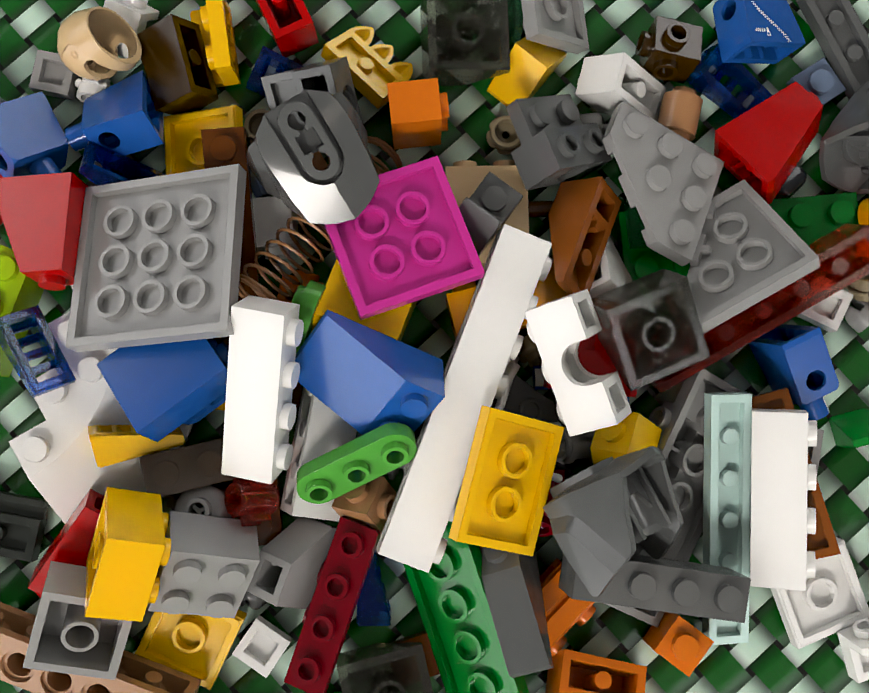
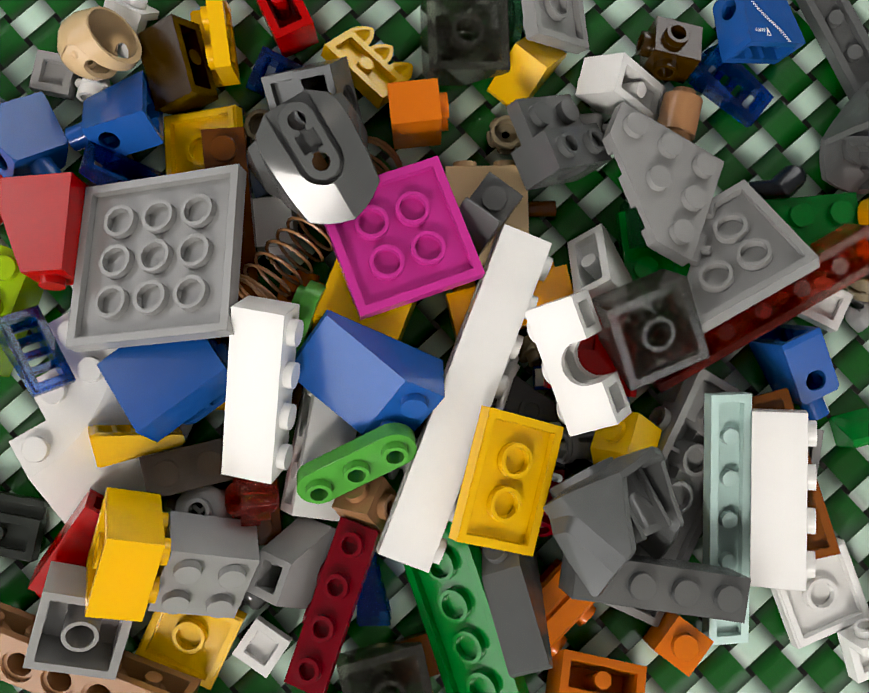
dark orange slope [548,176,621,295] -> none
red slope [714,81,823,204] -> none
sand blue plate [786,58,846,105] -> none

